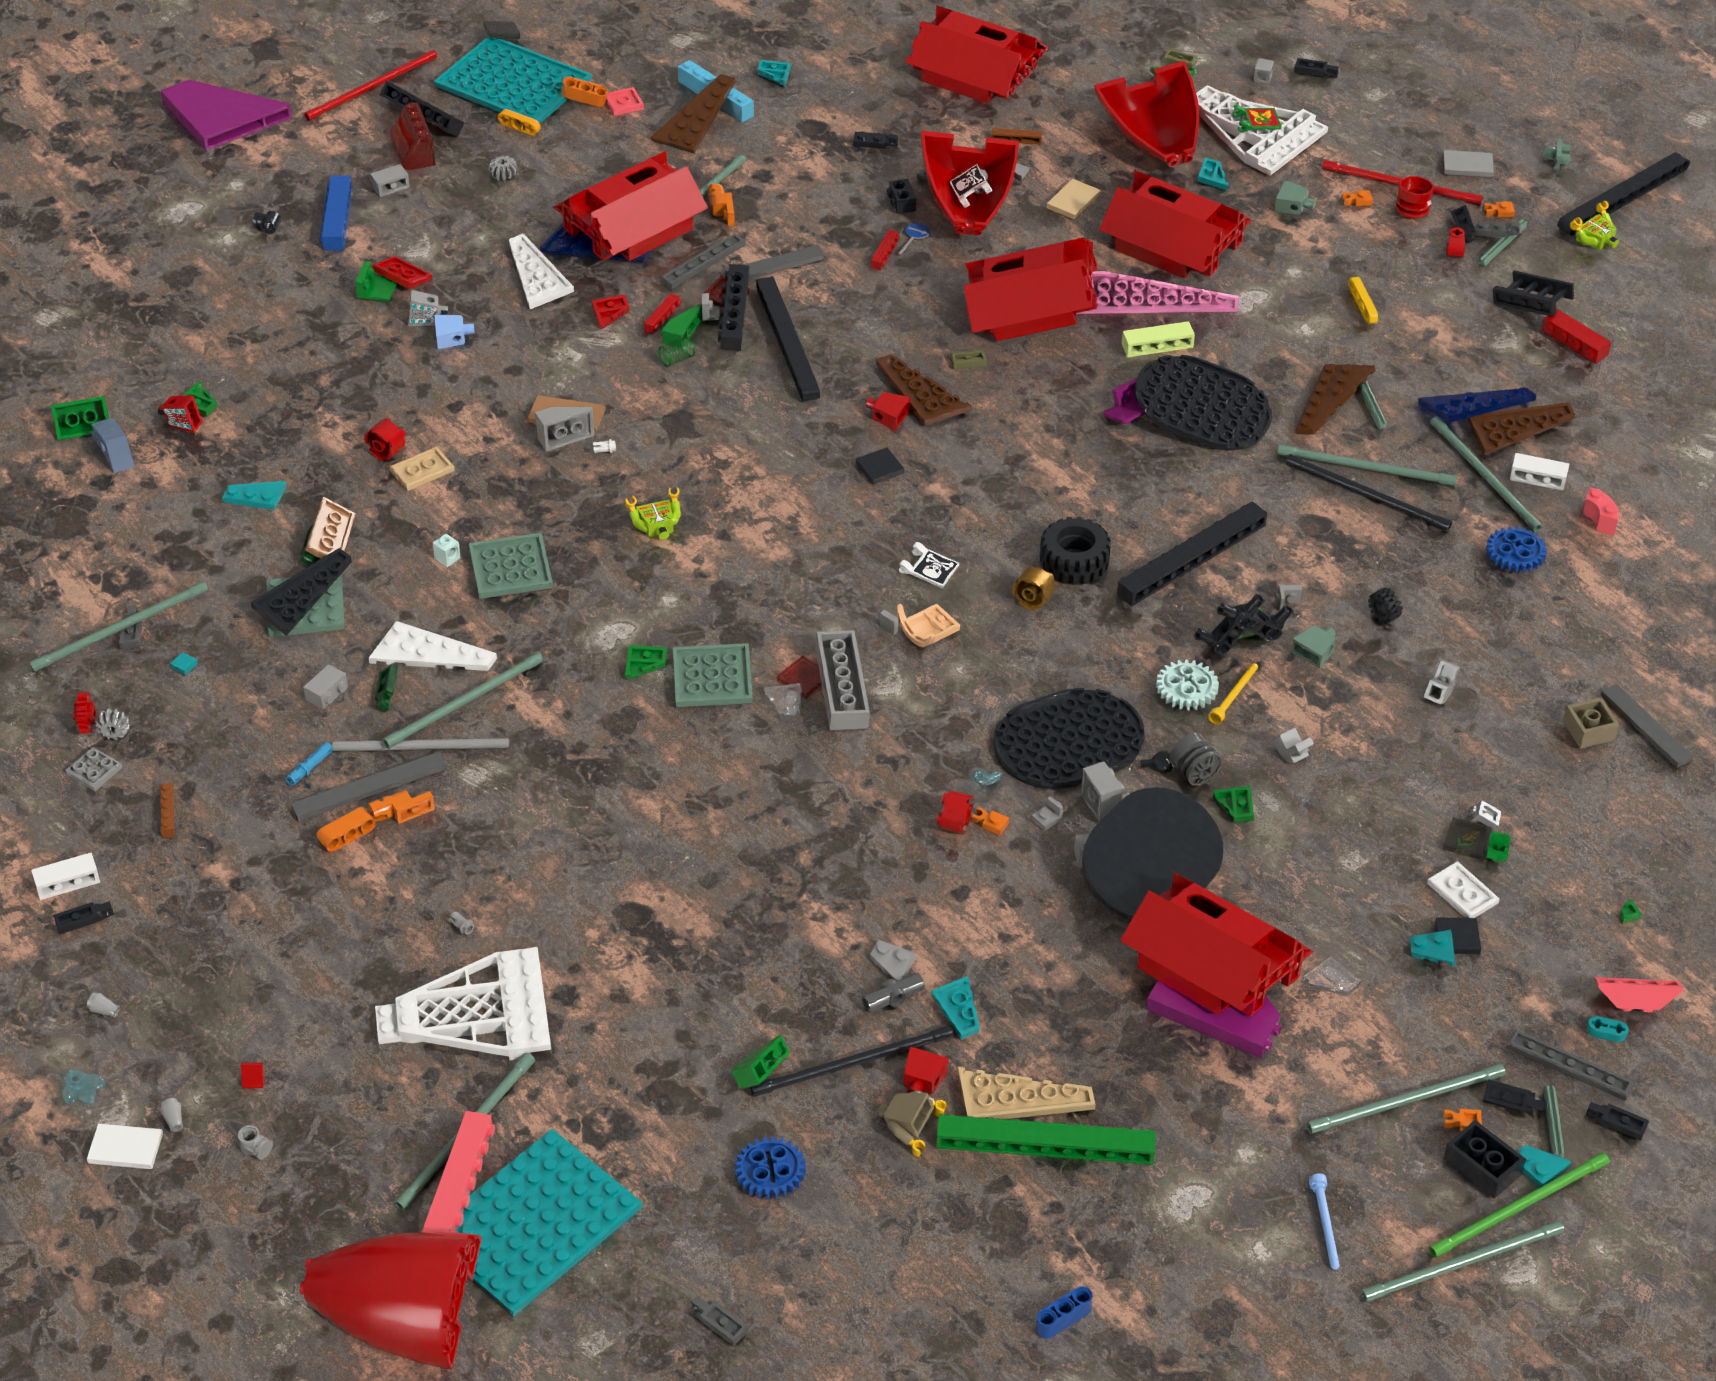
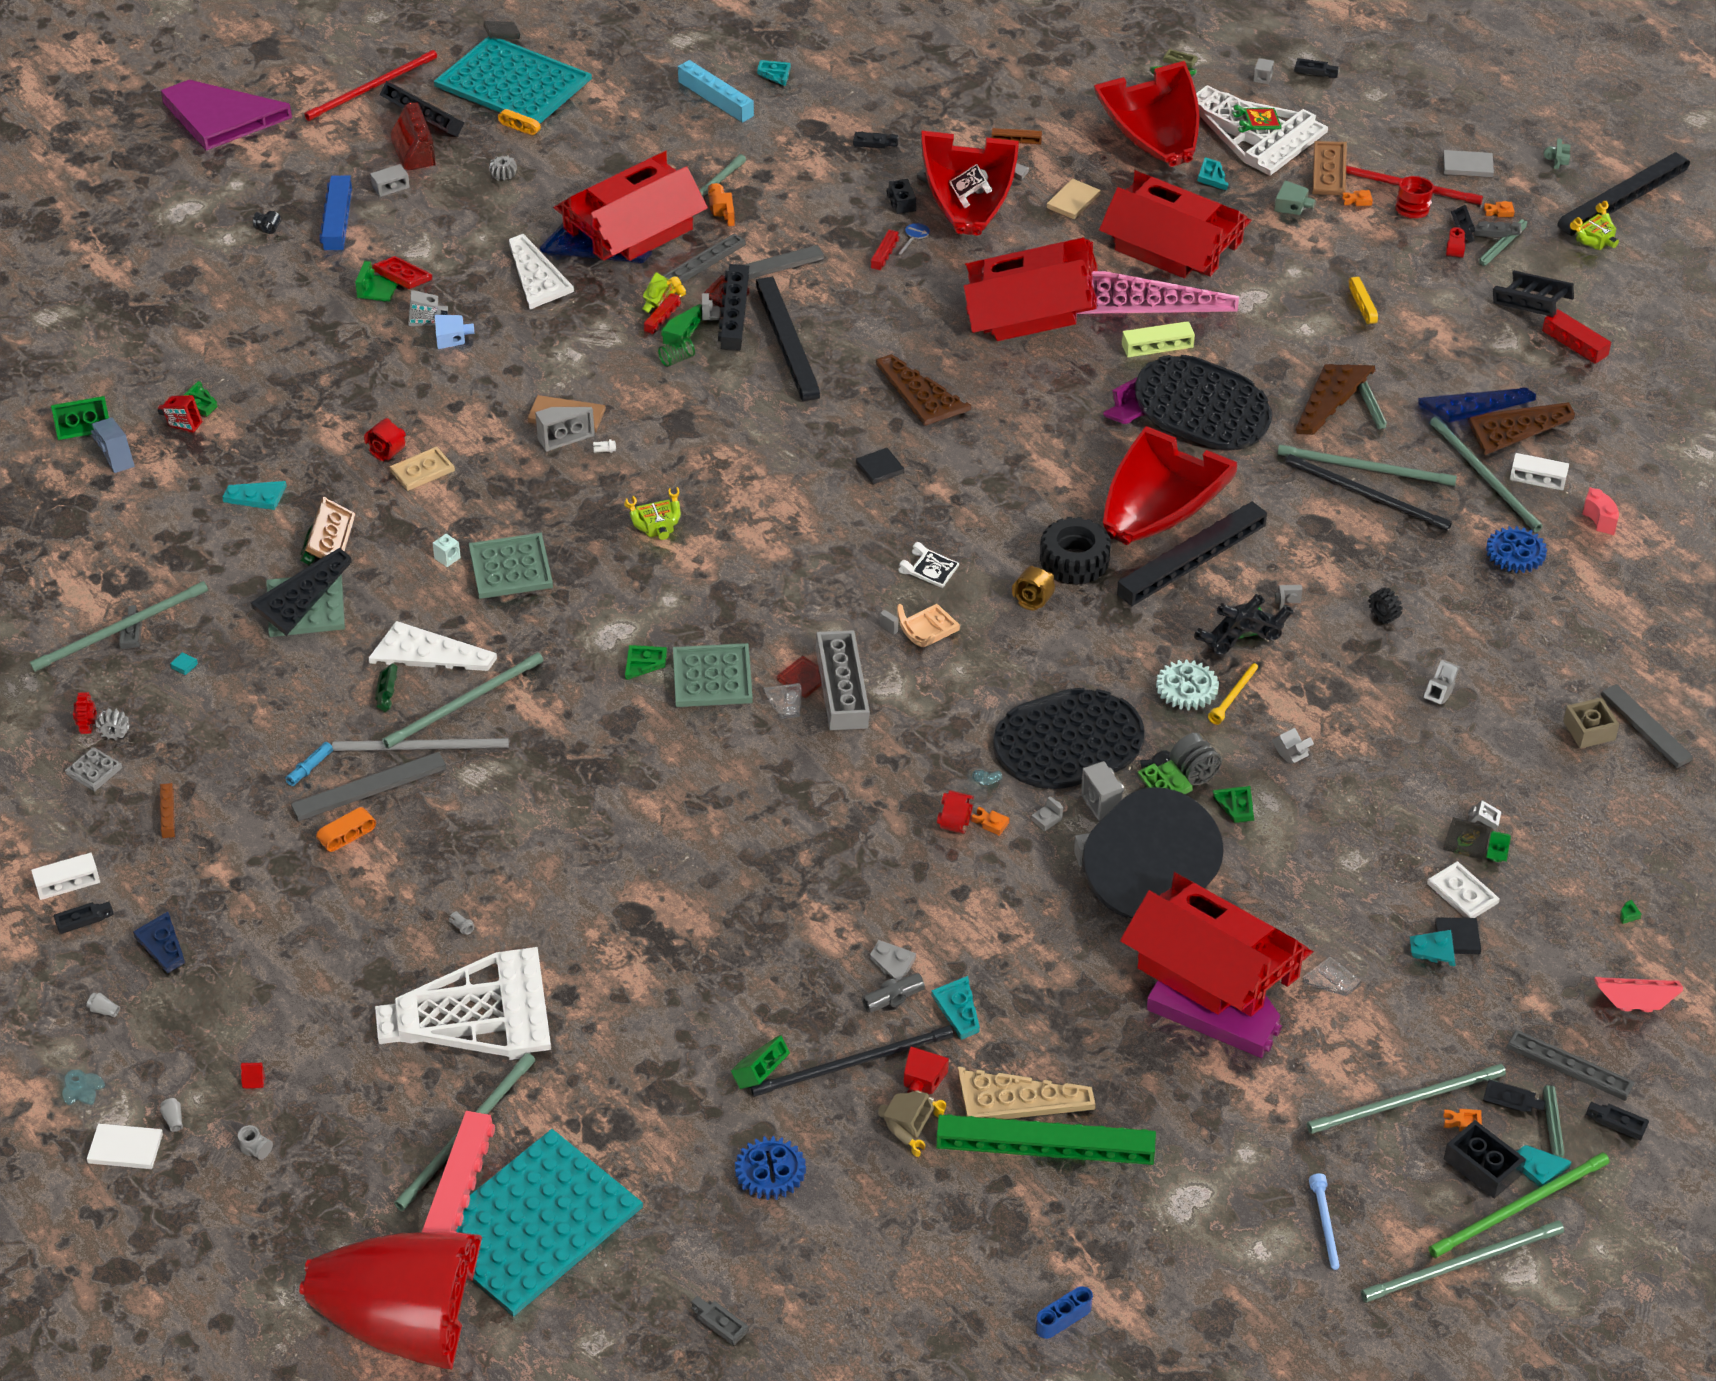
light grey brick [303,664,348,709] -> none
orange plate [368,790,435,824] -> none
orange beam [561,77,608,107] -> none
red wing [592,294,629,329] -> none
coral tile [606,87,644,116] -> none
reddish brown wing [651,74,736,154] -> none
red torso [866,392,910,430] -> none
red panel [905,5,1049,104] -> none
olive tile [950,350,988,369] -> none
sand green torso [1291,626,1336,669] -> none
teal beam [1587,1016,1629,1042] -> none
none -> dark blue wing [133,912,185,974]
none -> lime torso [642,272,686,314]
none -> red panel [1103,426,1237,545]
none -> bright green brick [1138,760,1193,794]
none -> medium nougat tile [1312,141,1347,195]

